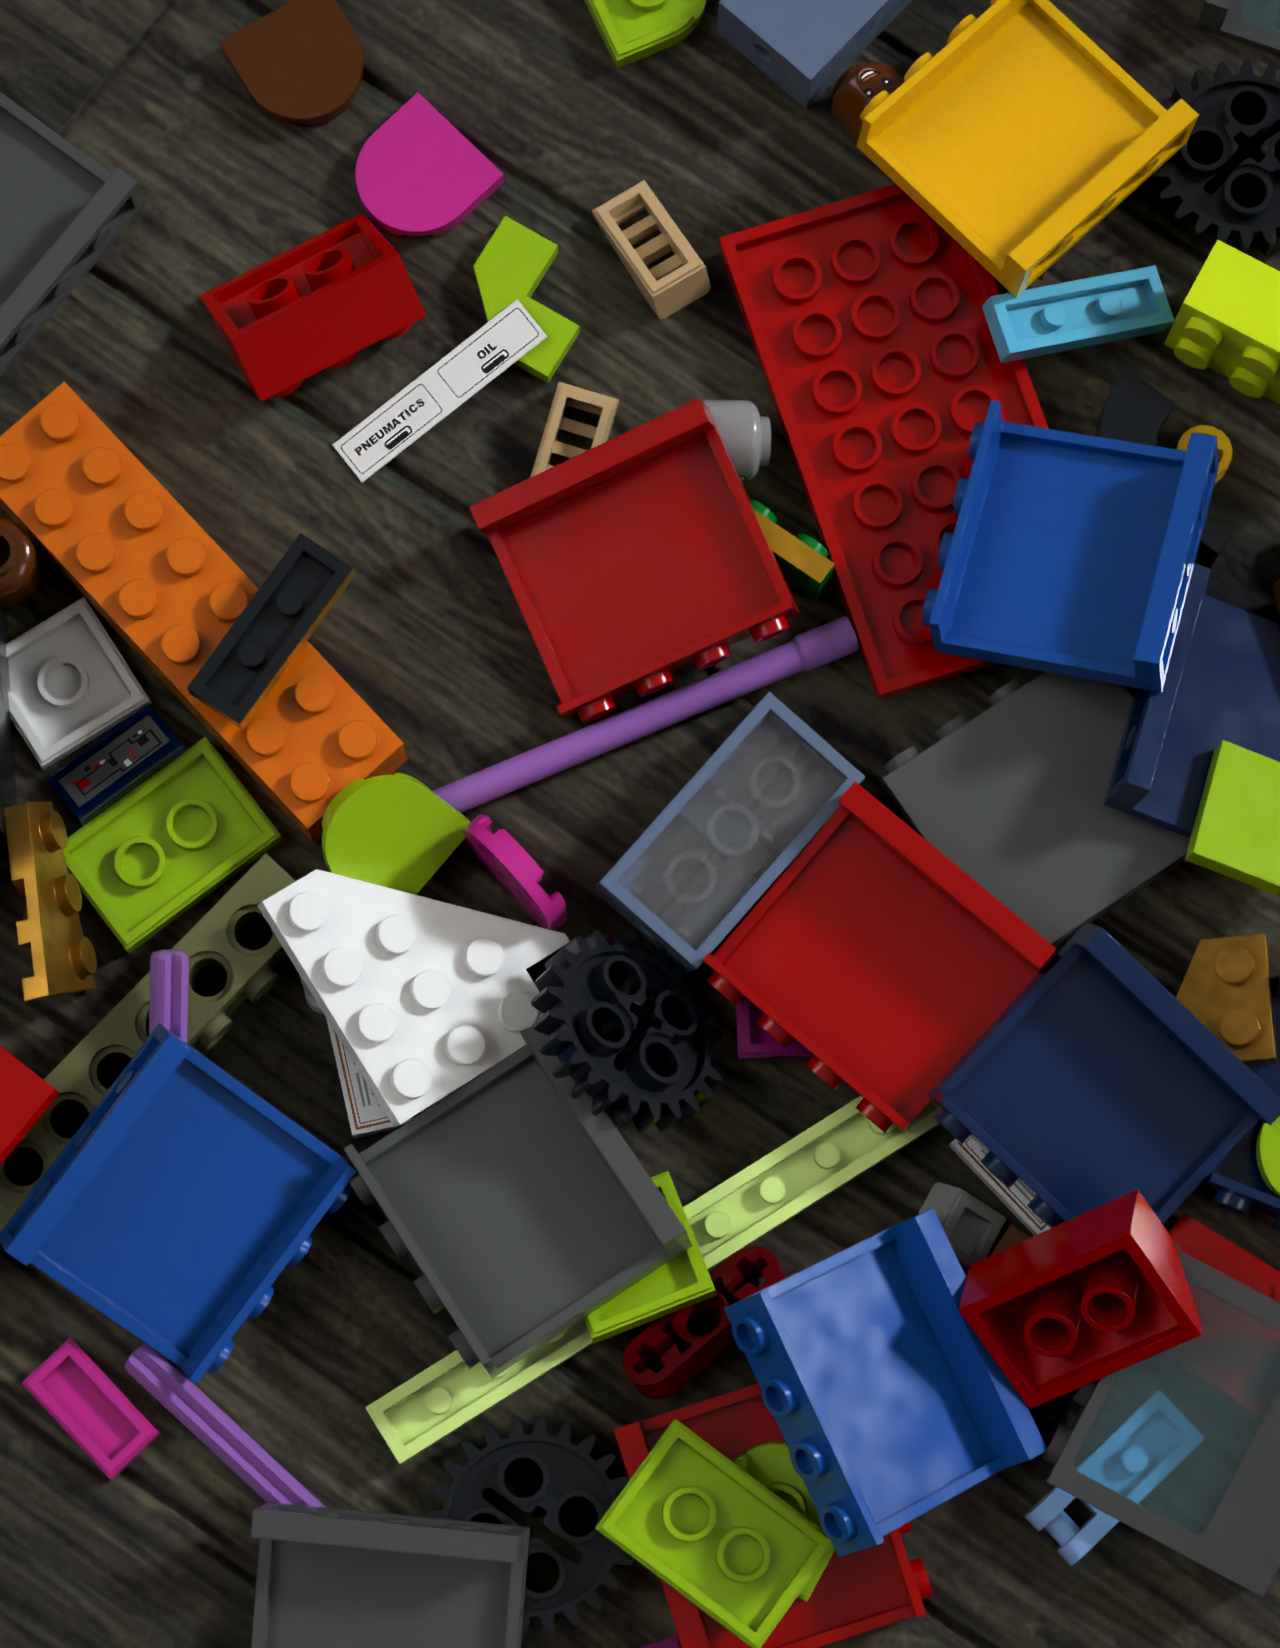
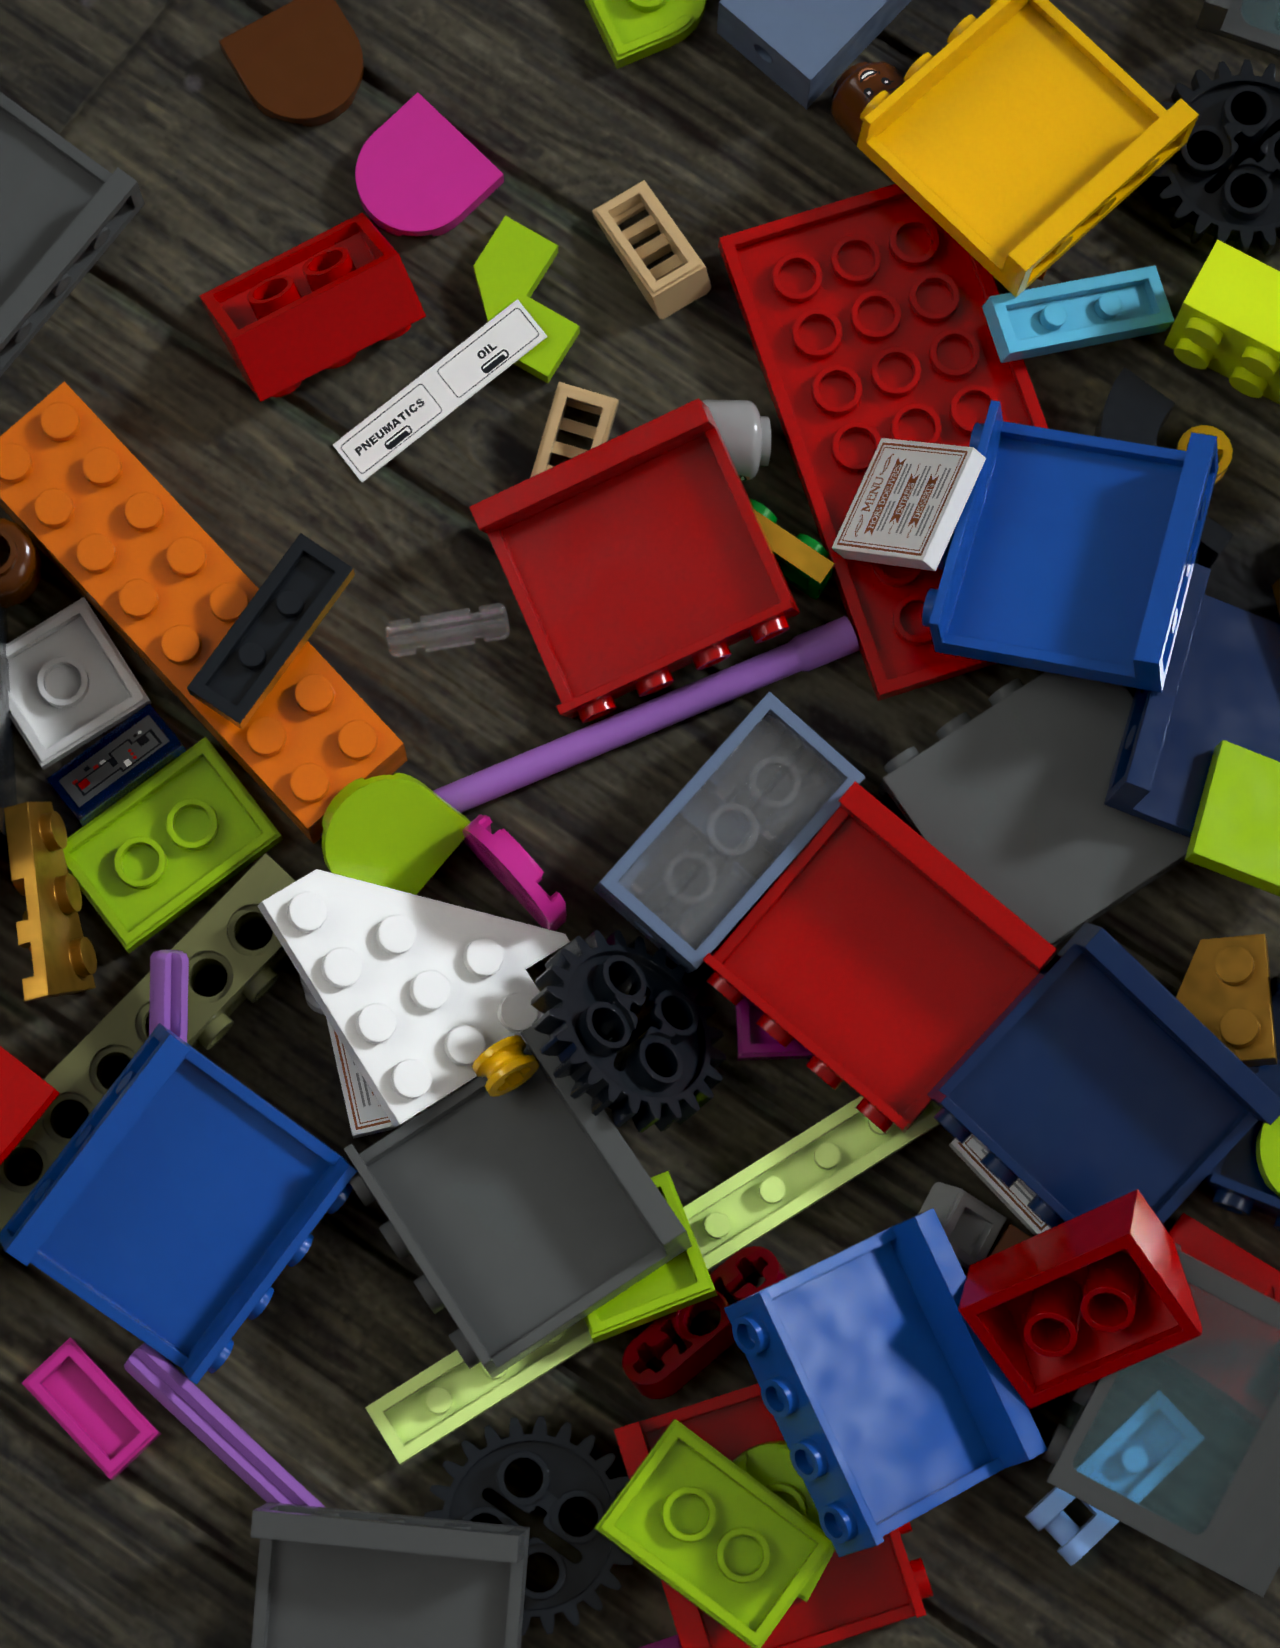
none -> clear axle [385,603,510,657]
none -> yellow bush [472,1035,539,1097]
none -> white tile [832,438,986,571]

